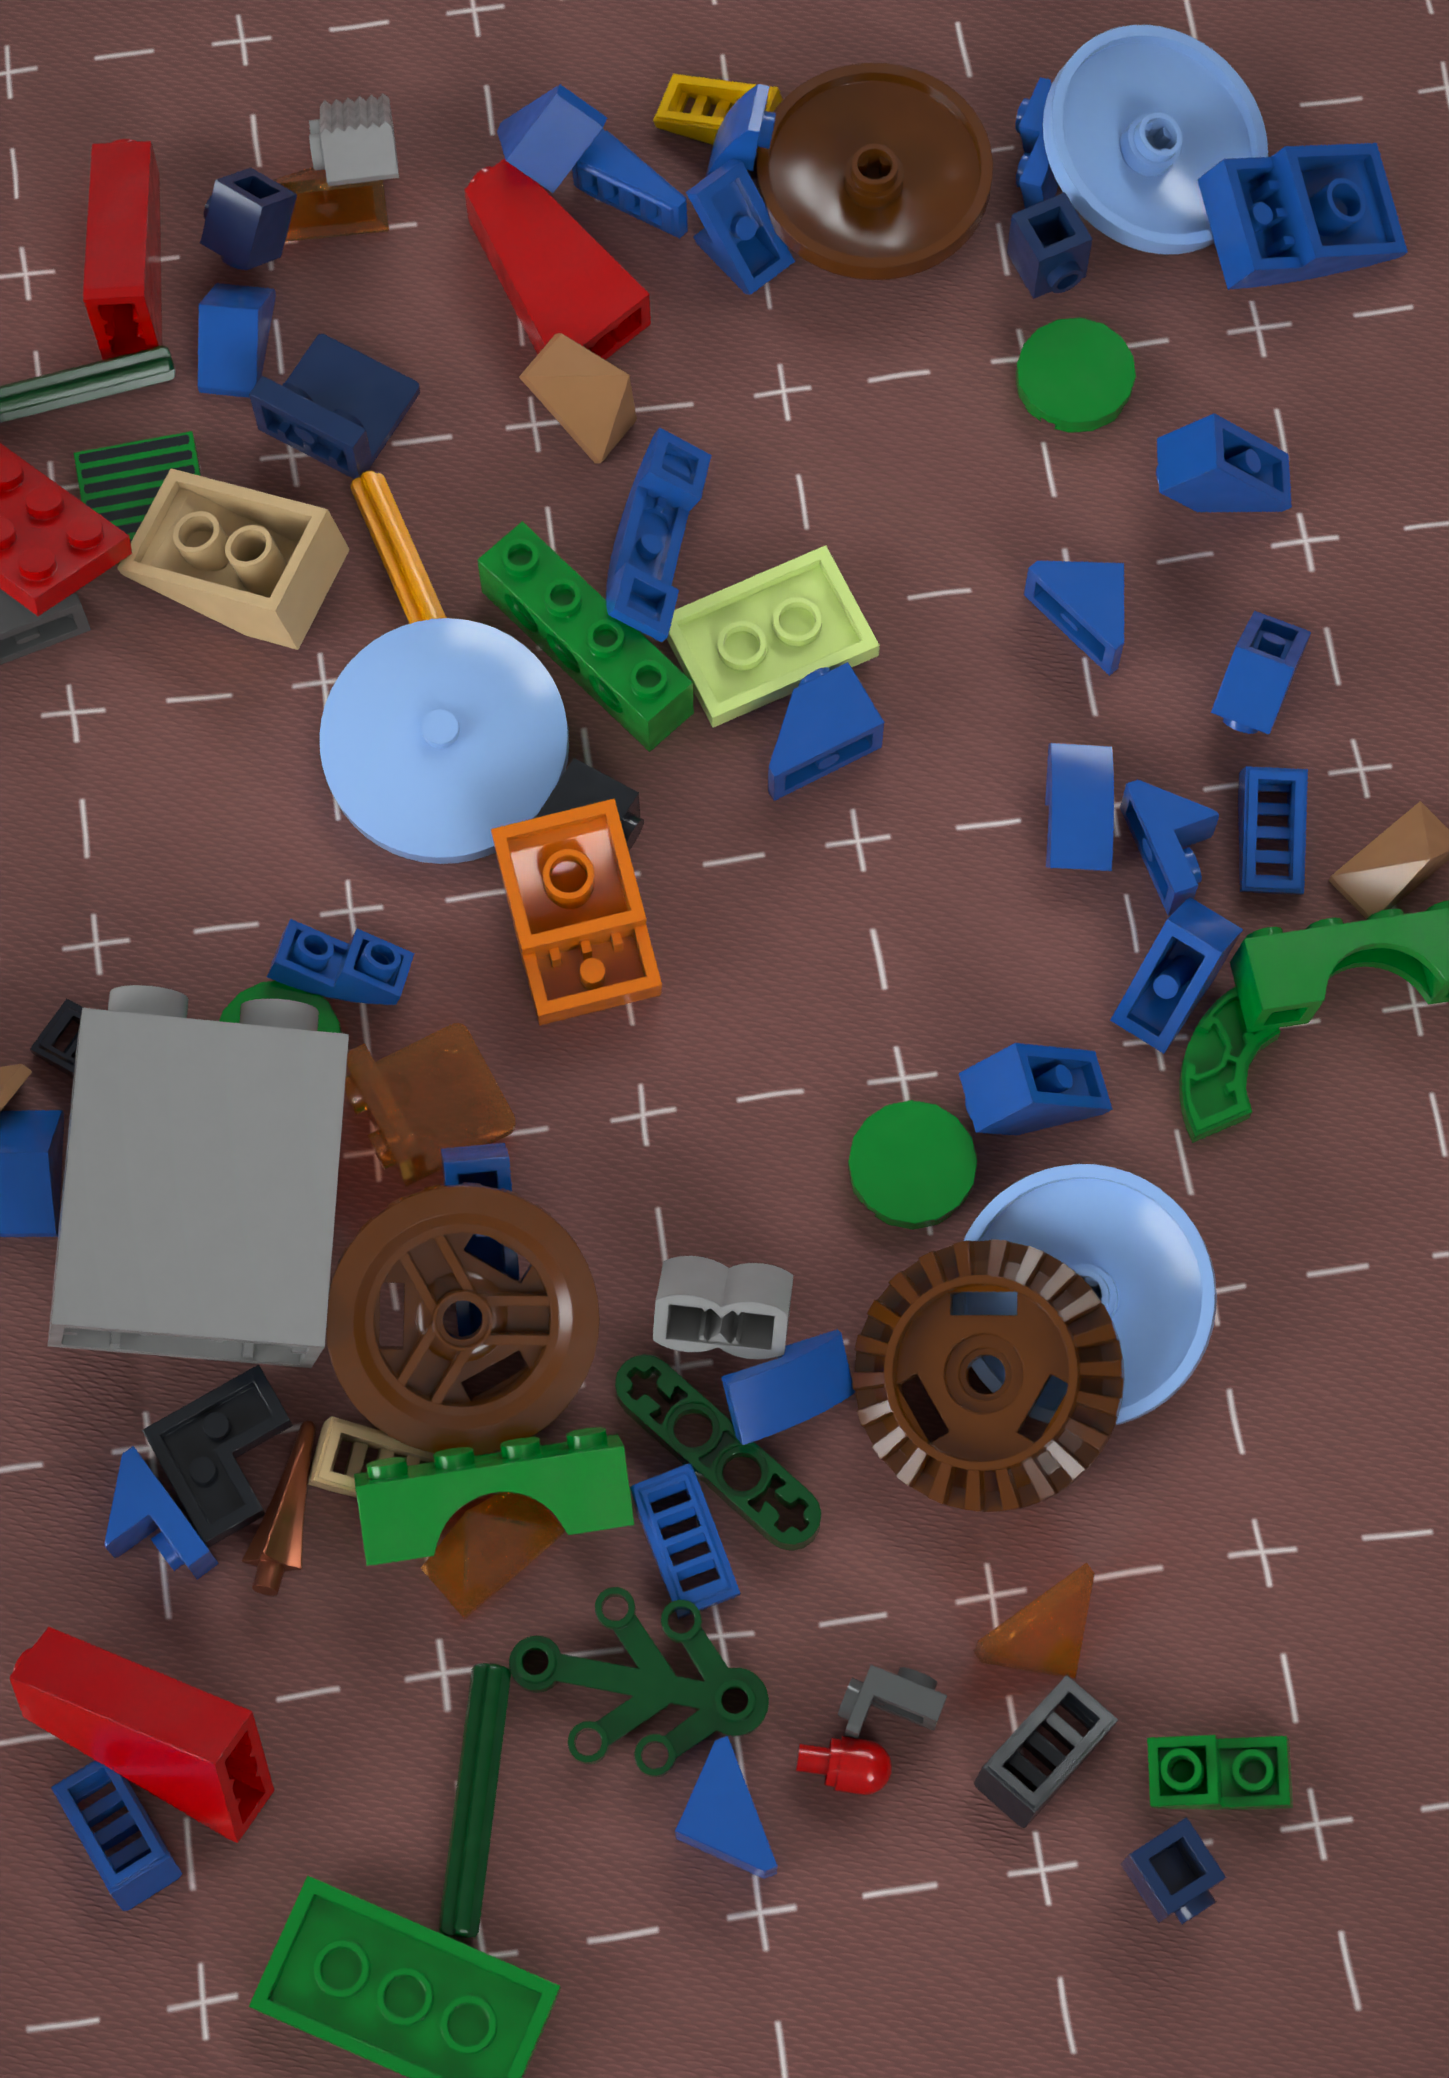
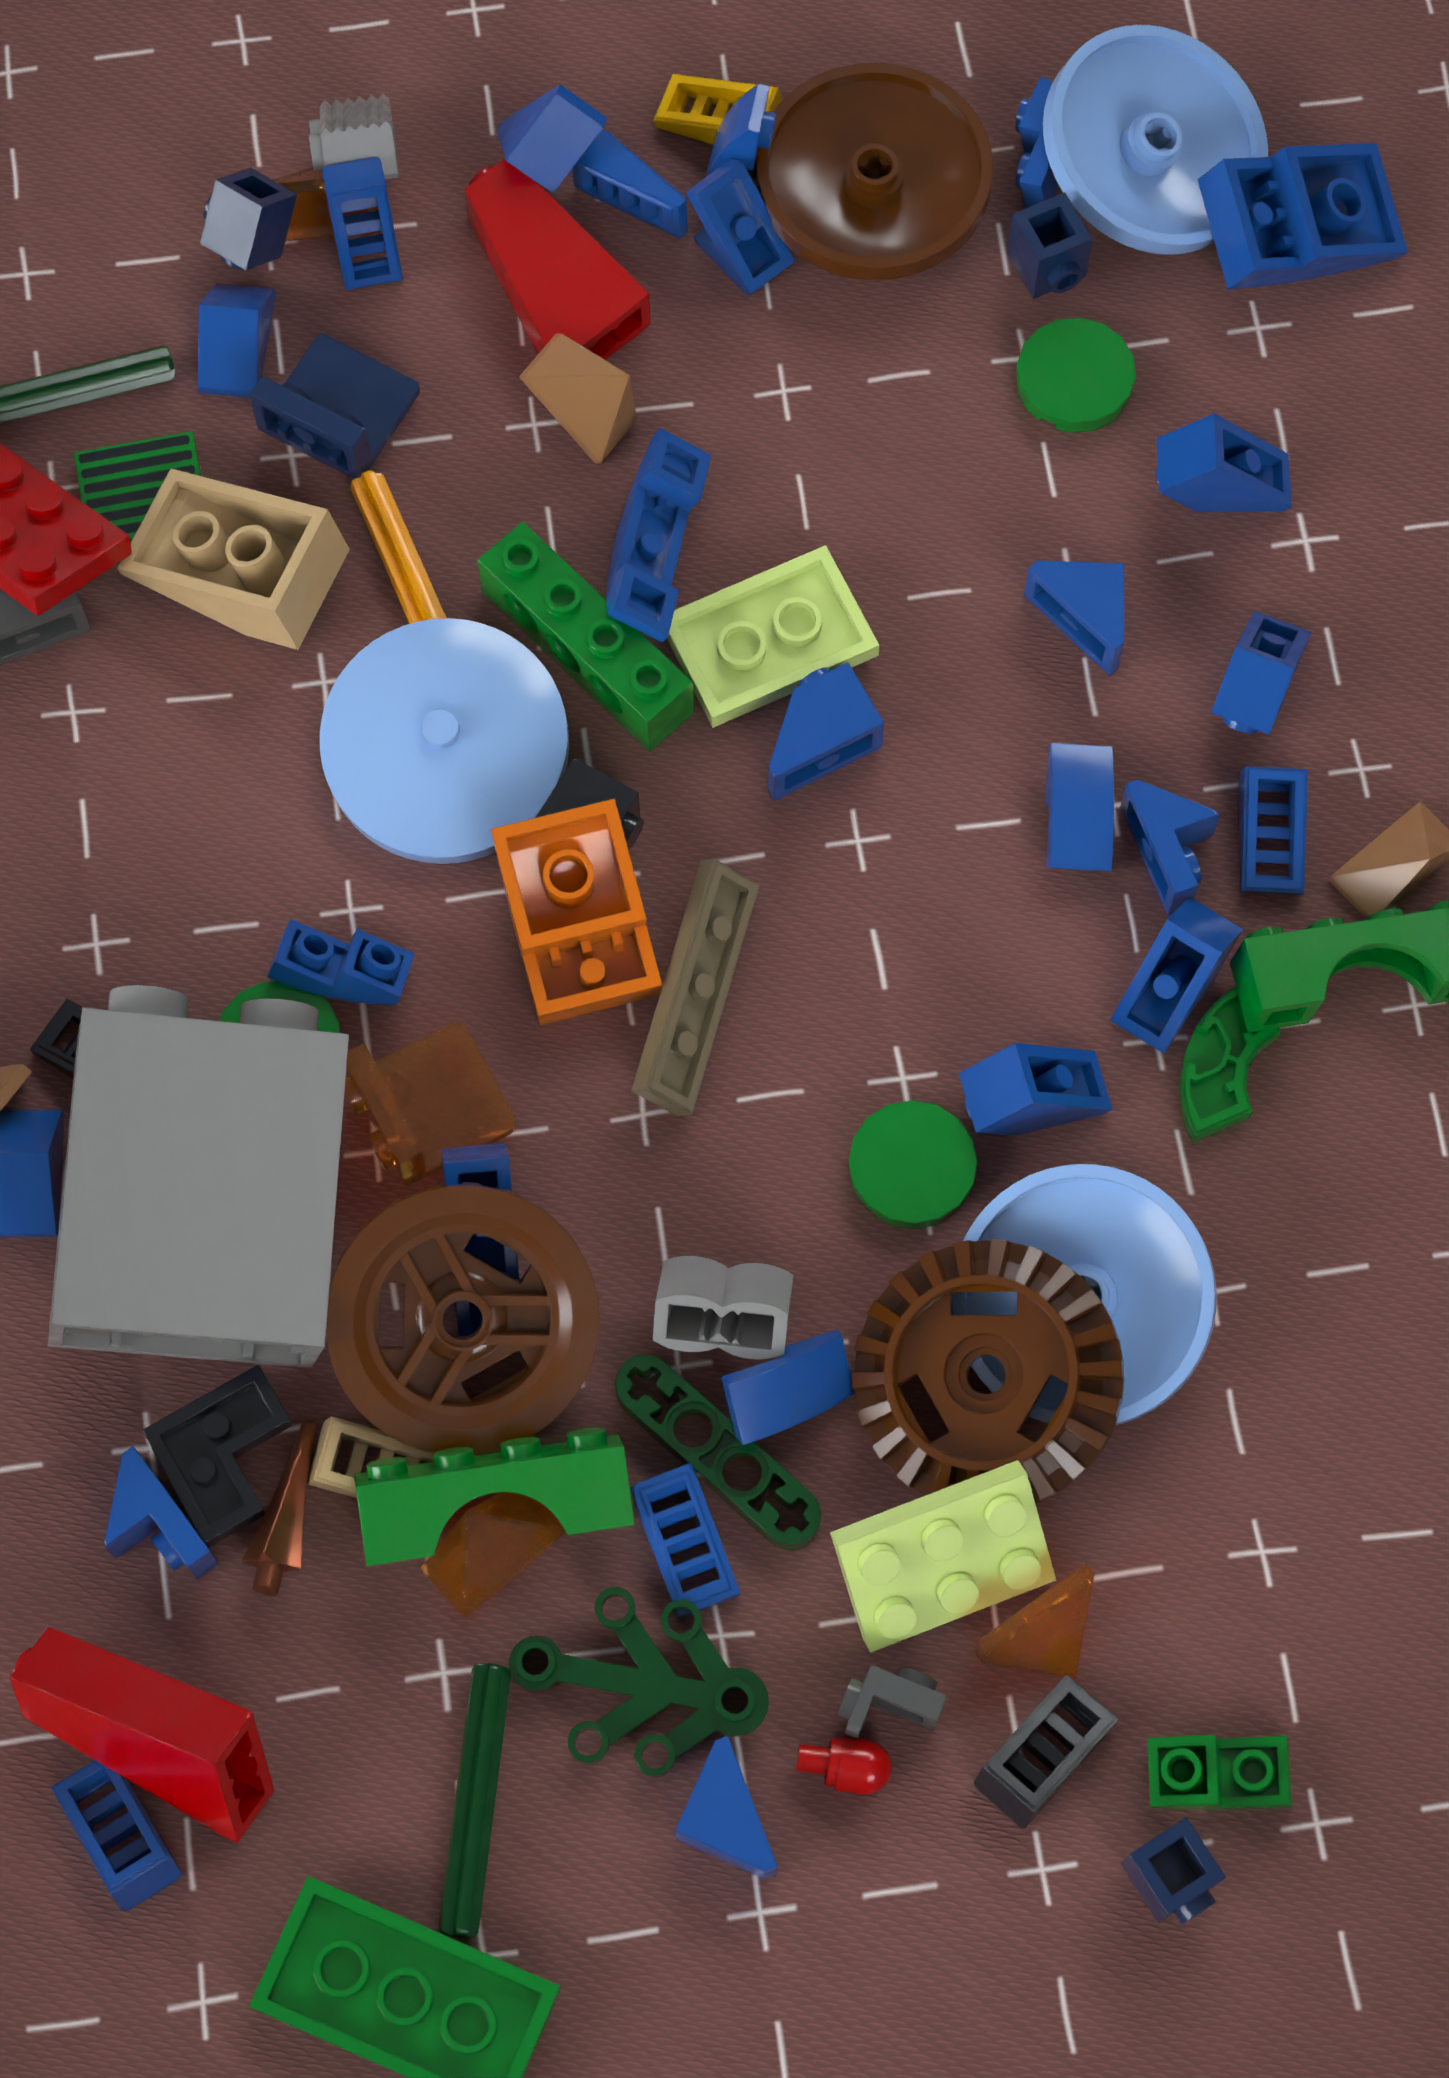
red slope [83,139,162,360] -> none
none -> blue slope [322,157,403,290]
none -> dark tan tile [631,858,760,1116]
none -> yellowish green plate [830,1460,1056,1653]

